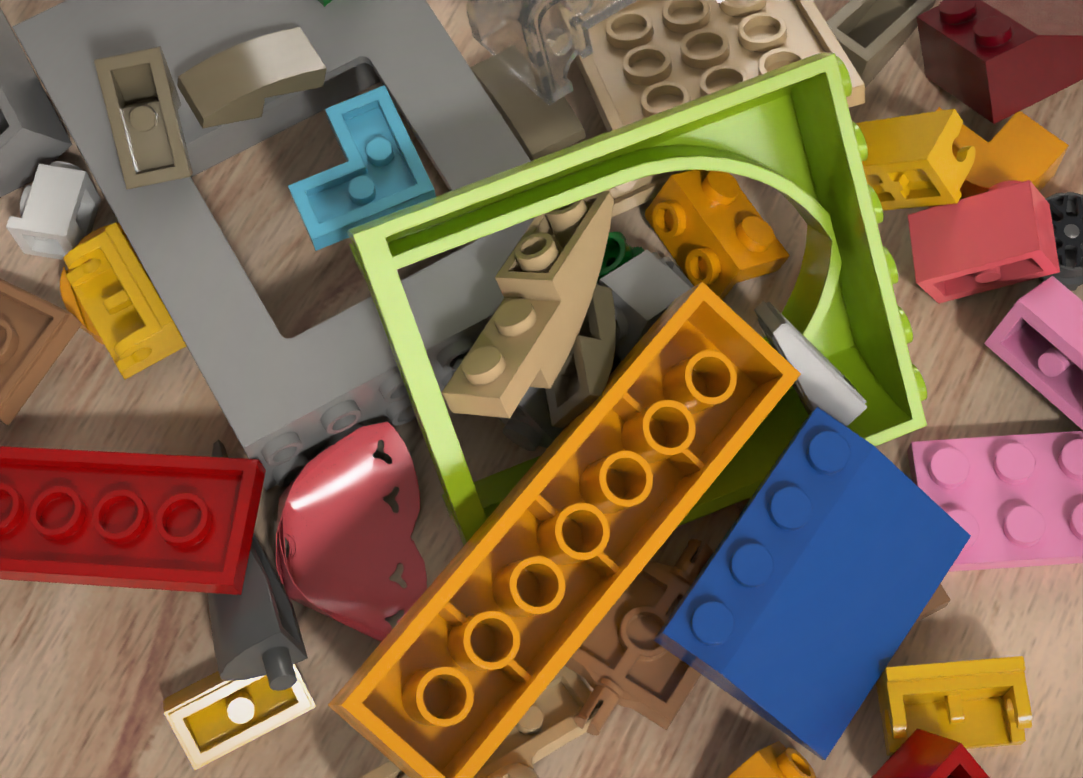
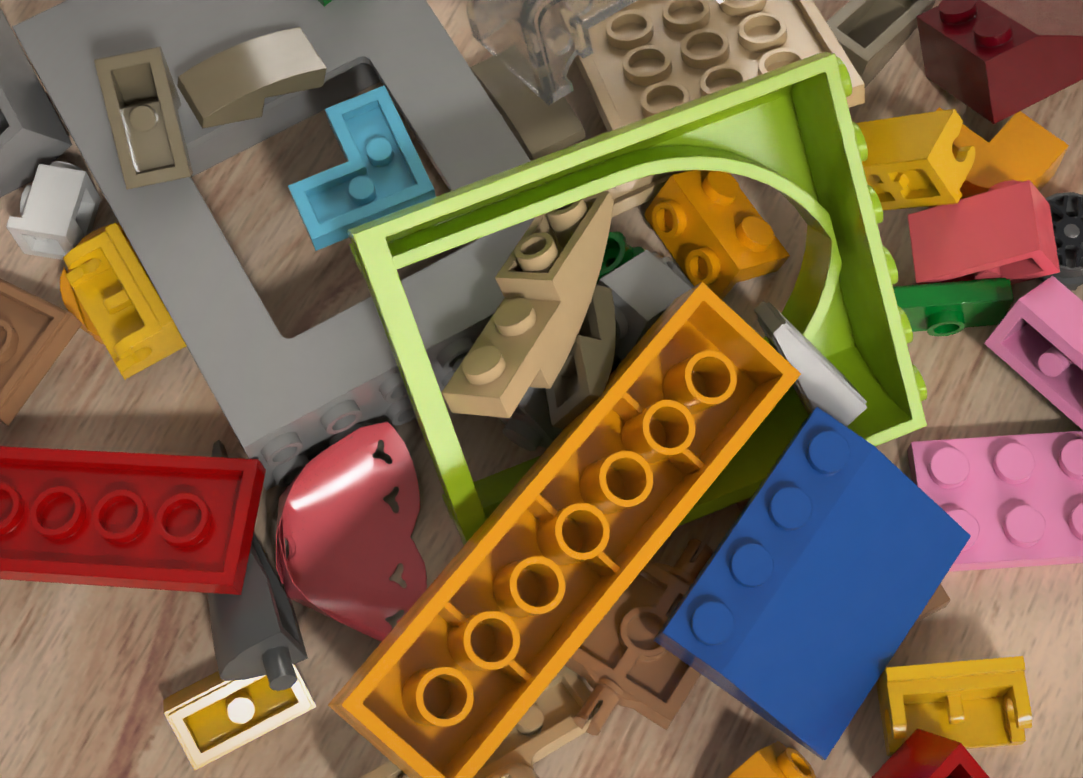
none -> green plate [893,278,1014,336]

